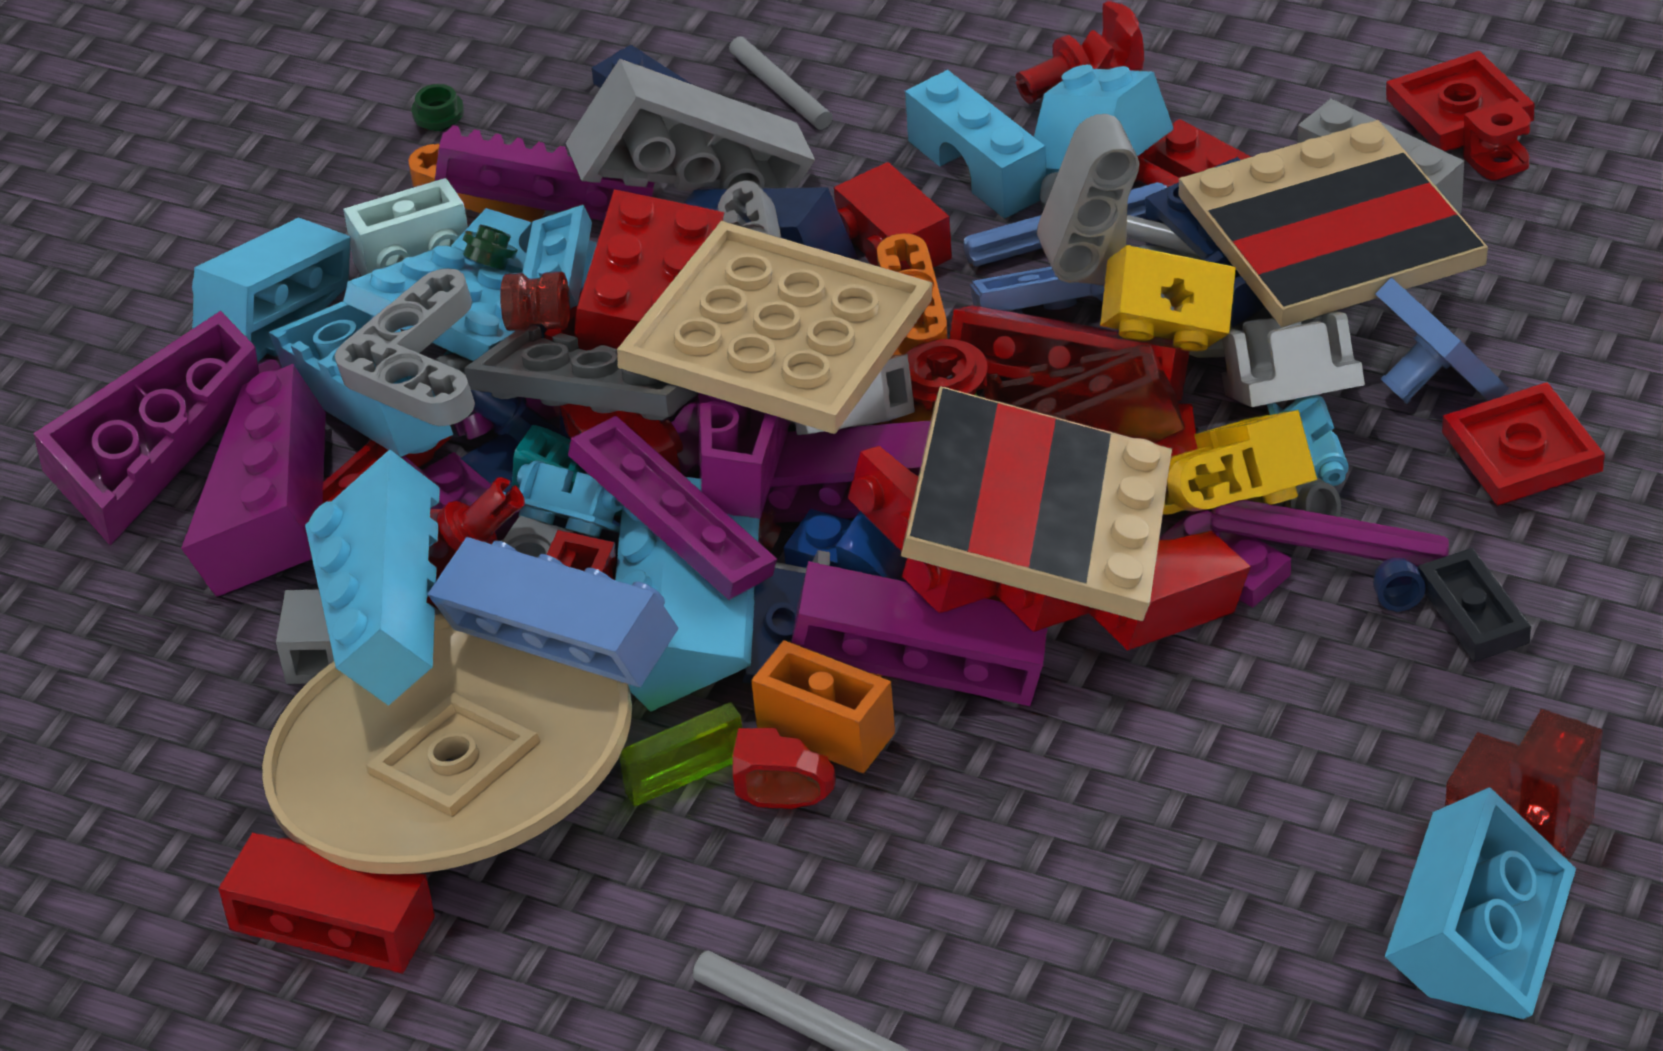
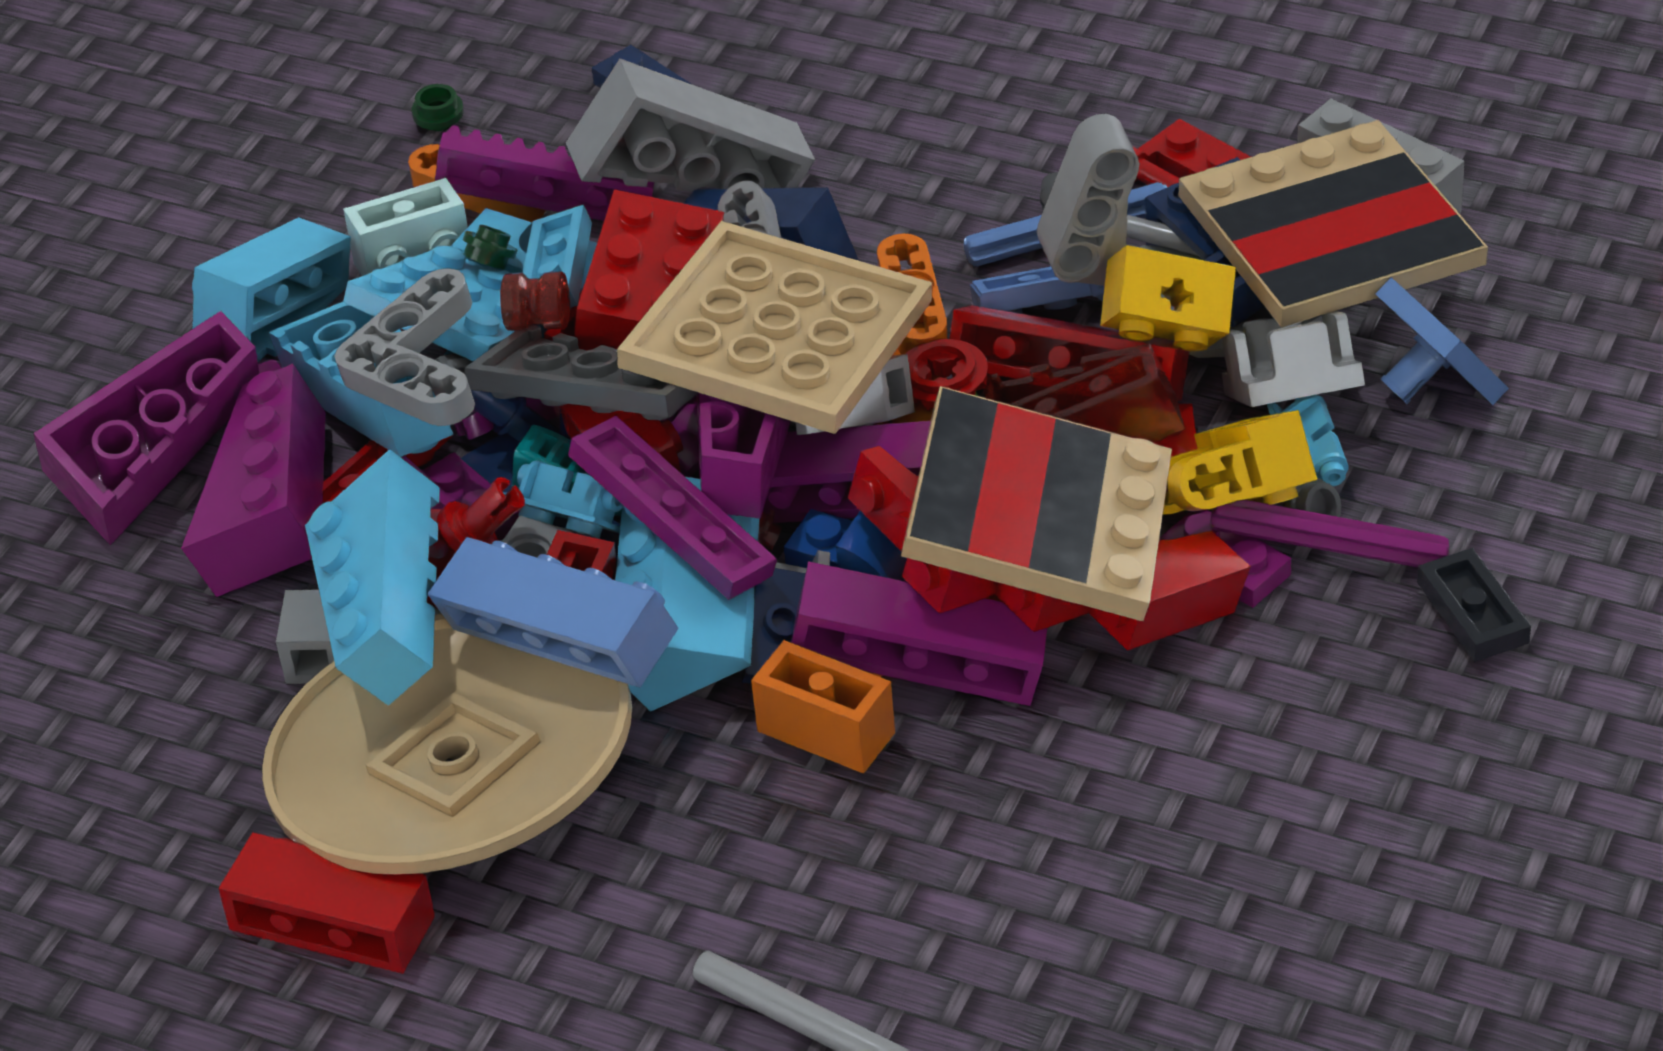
clear neon green tile [620,702,742,807] -> none
light grey bar [729,37,832,130] -> none
red rock [733,728,836,809] -> none
red brick [834,162,952,271] -> none
medium azure arch [905,70,1046,219] -> none
red piece [1015,1,1144,104] -> none
medium azure slope [1034,65,1174,176] -> none
dark blue hinge [1373,558,1426,612] -> none
medium azure slope [1384,787,1576,1019] -> none
red plate [1386,51,1535,180] -> none
red plate [1442,382,1605,506] -> none
clear red brick [1445,708,1603,861] -> none

